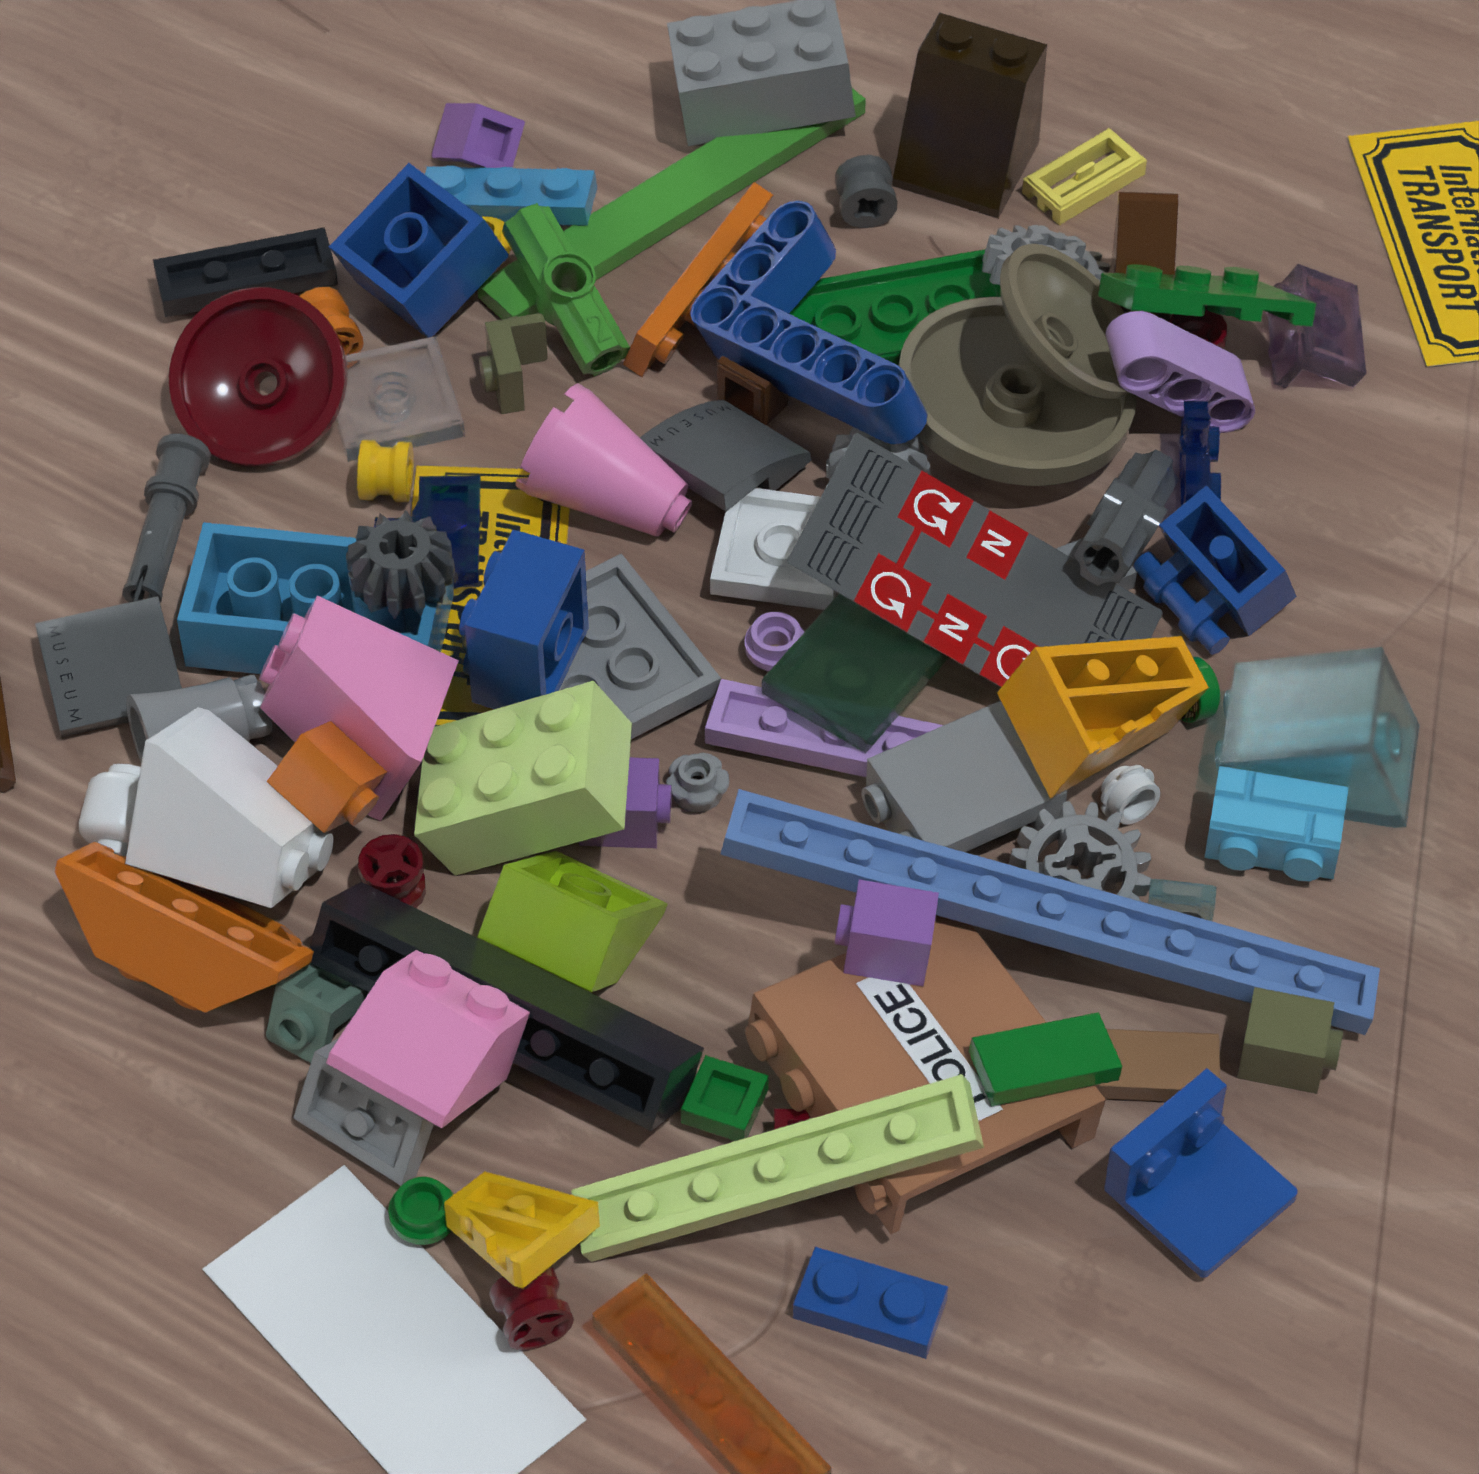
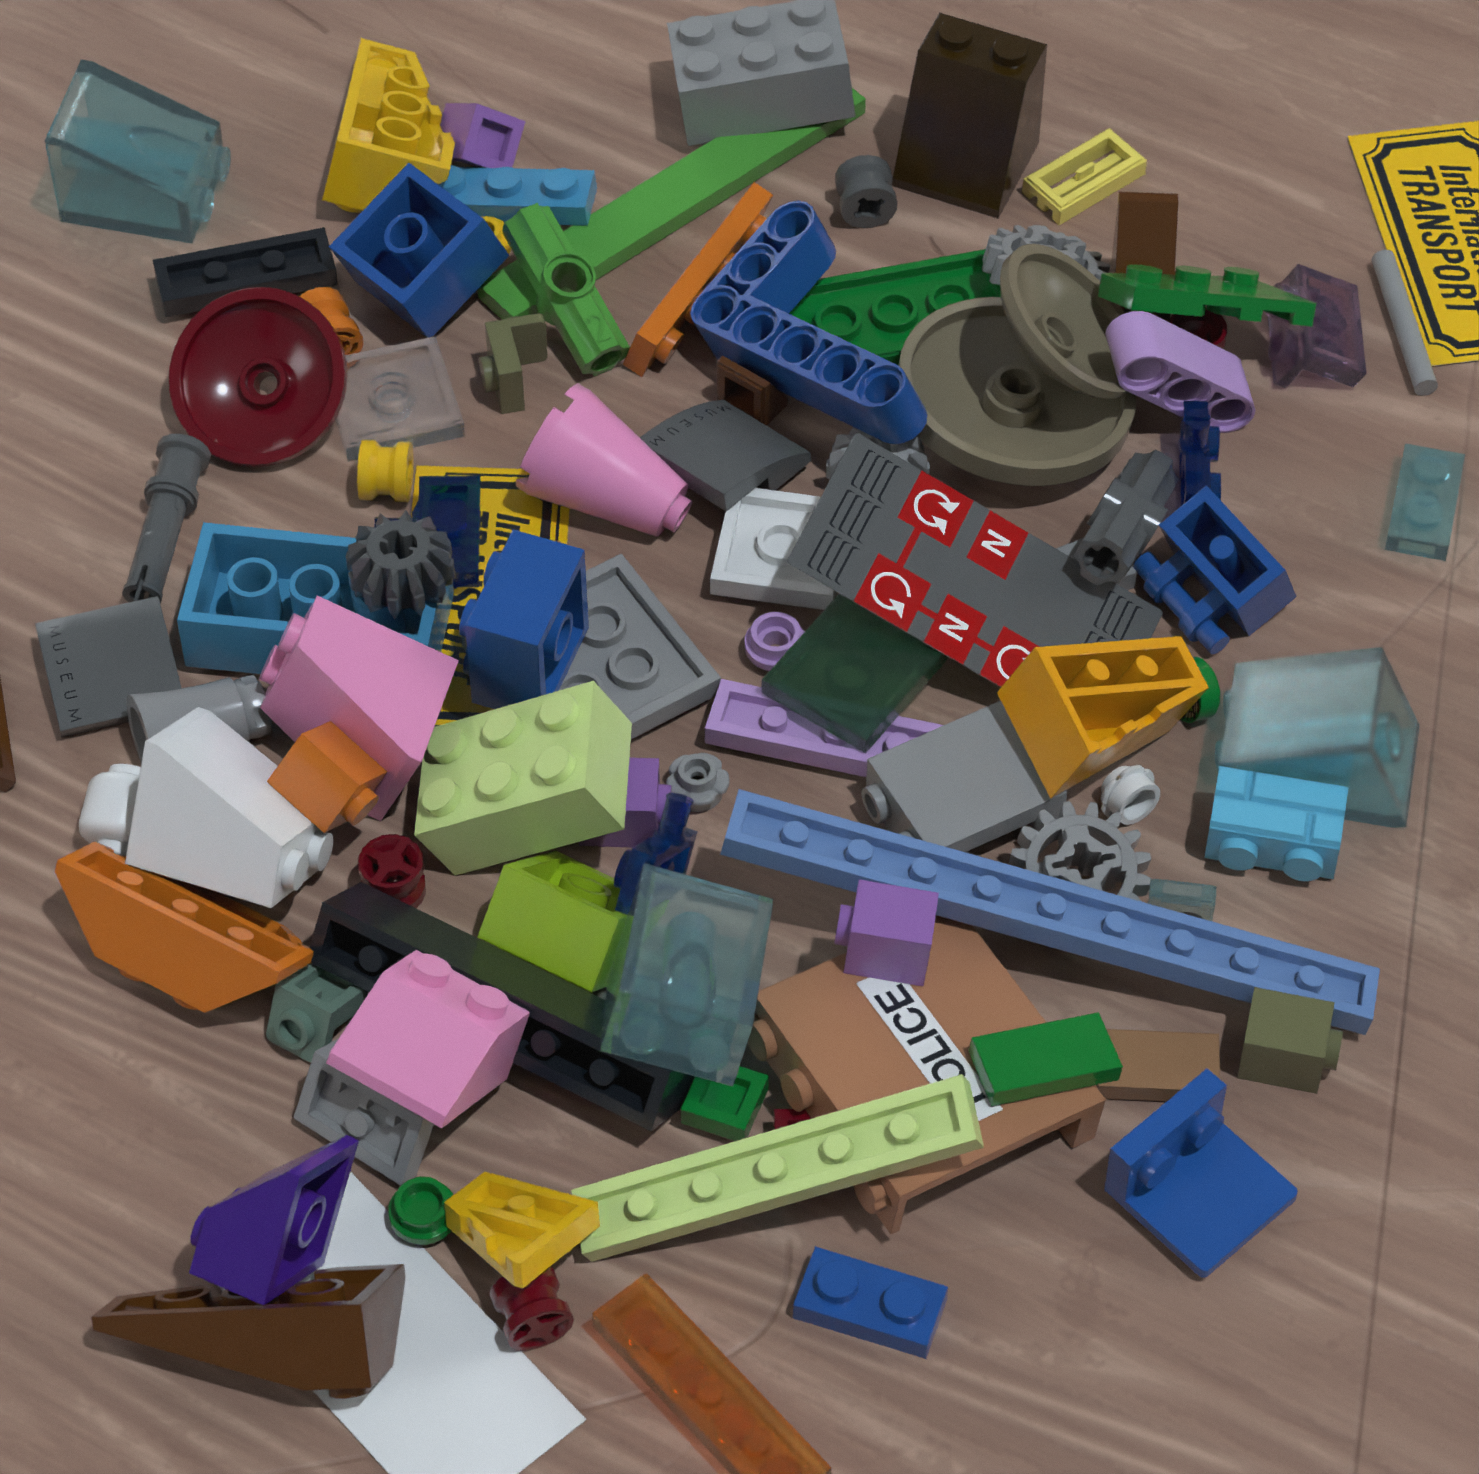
none -> clear light blue slope [44,59,231,244]
none -> reddish brown wedge [91,1264,406,1399]
none -> dark purple slope [189,1135,359,1306]
none -> yellow wedge [322,38,455,213]
none -> clear light blue slope [600,863,773,1086]
none -> clear blue plate [614,792,698,919]
none -> light grey bar [1371,250,1438,396]
none -> clear light blue plate [1385,443,1465,561]

